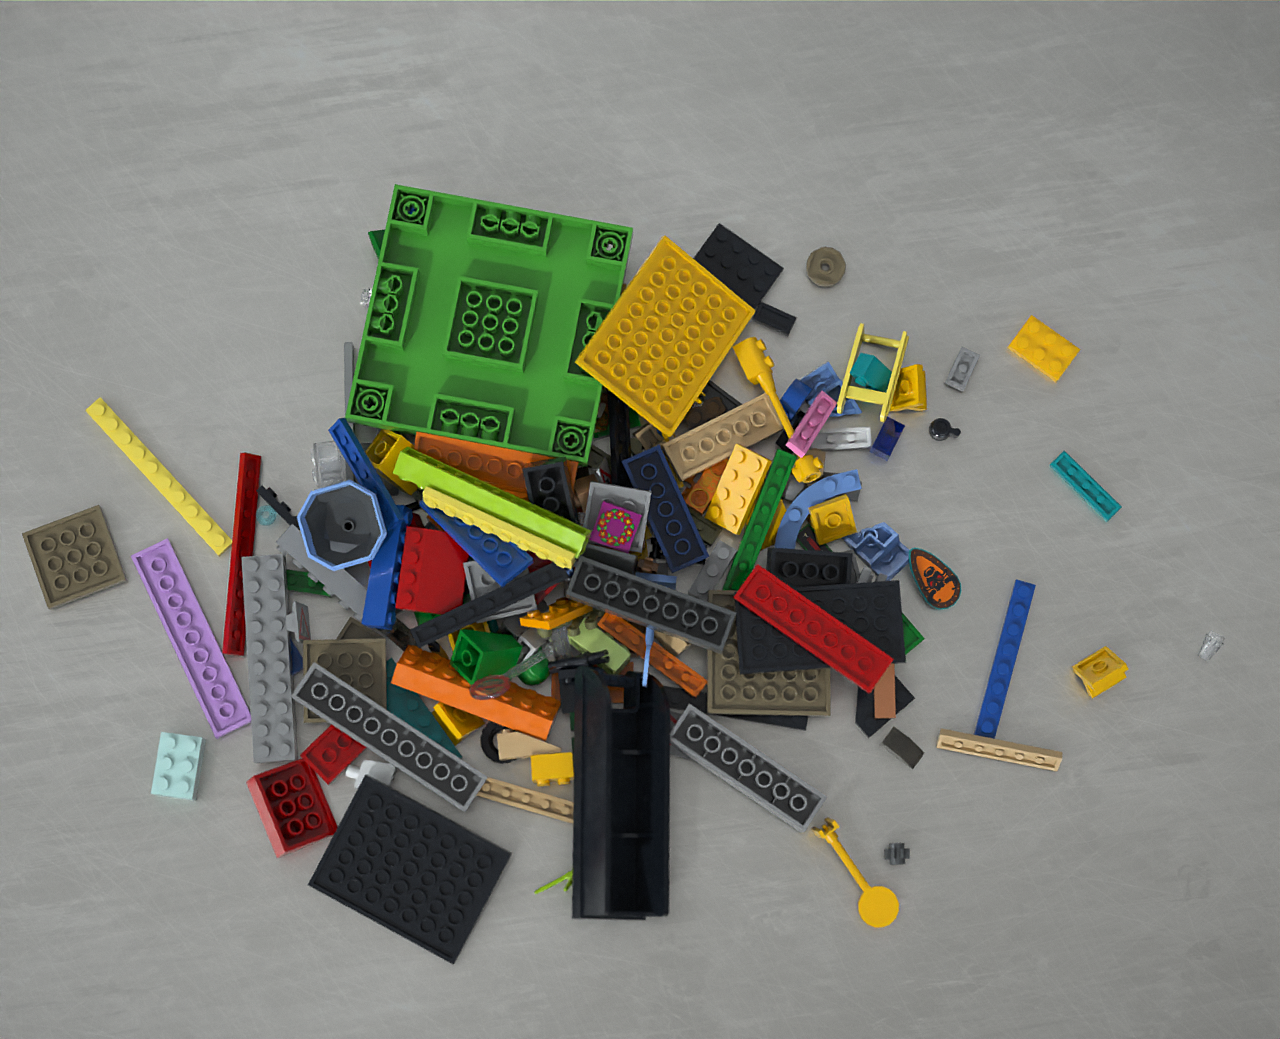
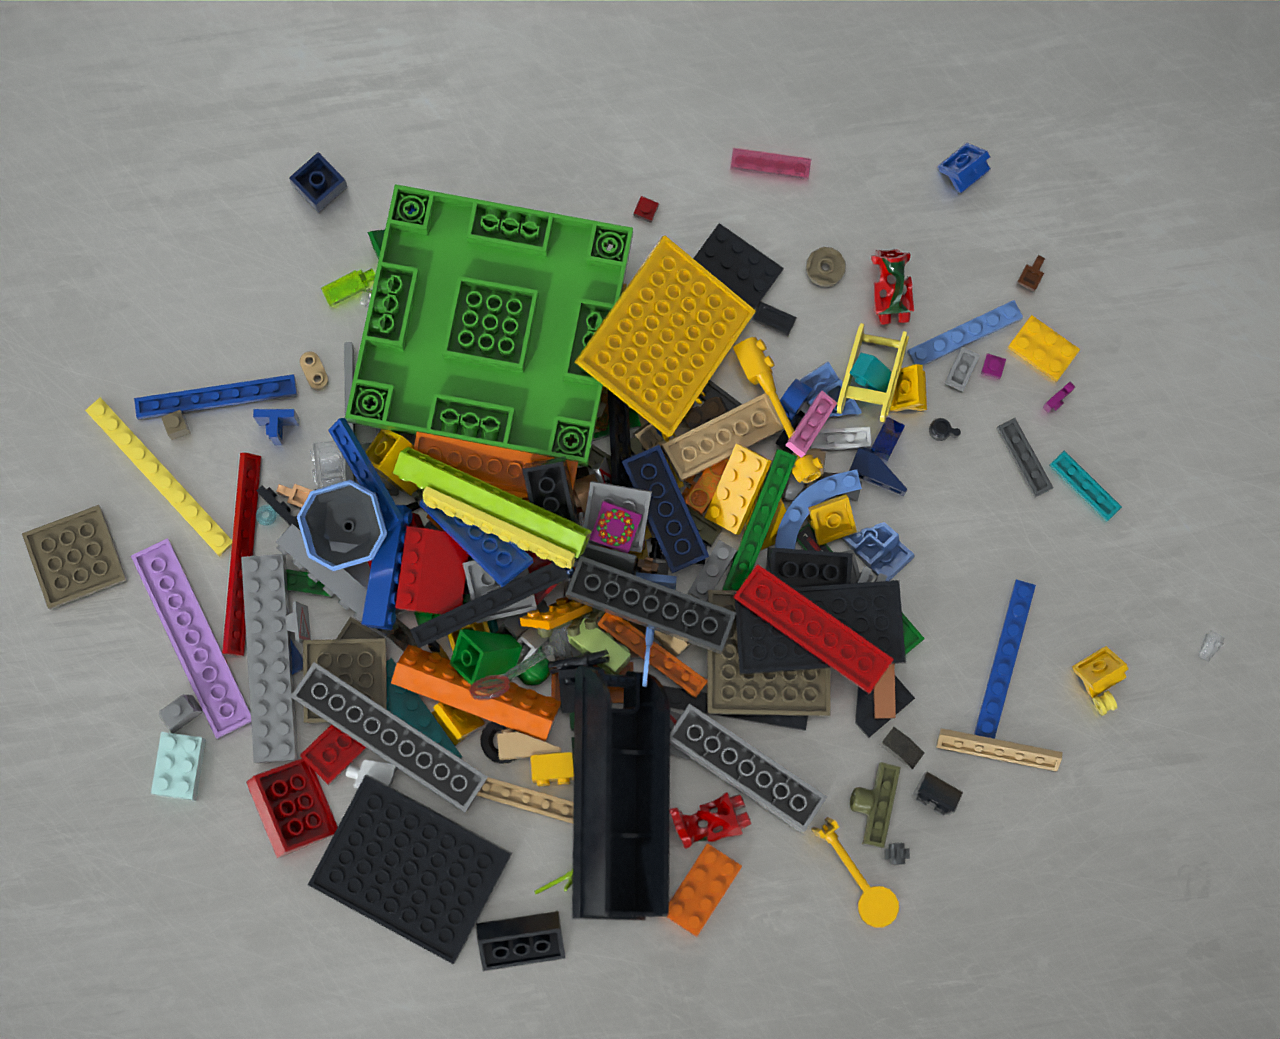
shield [909,548,961,609] -> none
none -> blue plate [134,374,297,419]
none -> light grey torso [159,695,203,733]
none -> dark tan brick [161,410,191,440]
none -> blue bracket [253,409,299,445]
none -> light nougat plate [276,484,313,509]
none -> dark blue brick [289,152,348,213]
none -> tan plate [300,352,329,391]
none -> clear neon green hinge [321,269,376,307]
none -> black slope [476,911,565,971]
none -> red plate [633,196,659,223]
none -> orange brick [666,843,742,937]
none -> red hips [670,792,751,849]
none -> clear pink plate [730,148,811,180]
none -> dark blue slope [849,447,907,496]
none -> olive plate [850,762,901,848]
none -> red hips [871,249,914,324]
none -> medium blue plate [907,300,1023,366]
none -> black slope [913,772,963,816]
none -> blue bracket [937,143,990,193]
none -> magenta plate [981,353,1006,379]
none -> dark grey tile [997,418,1053,498]
none -> reddish brown plate [1017,255,1045,292]
none -> magenta plate [1043,382,1075,413]
none -> light yellow wheel [1093,691,1117,716]

